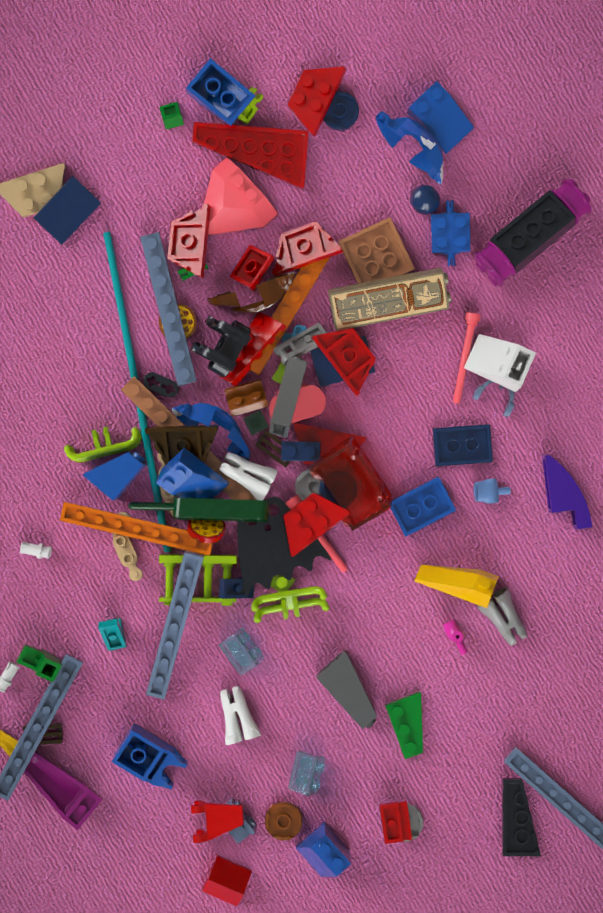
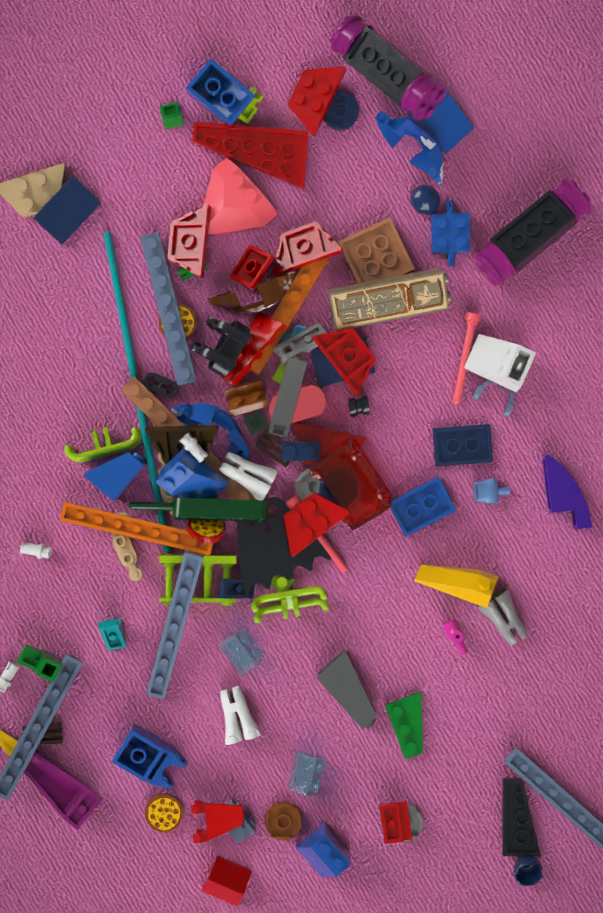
none -> tile [145,793,183,832]
none -> white pin [180,433,208,463]
none -> brick [330,15,446,120]
none -> black wheel [348,396,370,417]
none -> dark blue hair [513,856,543,886]

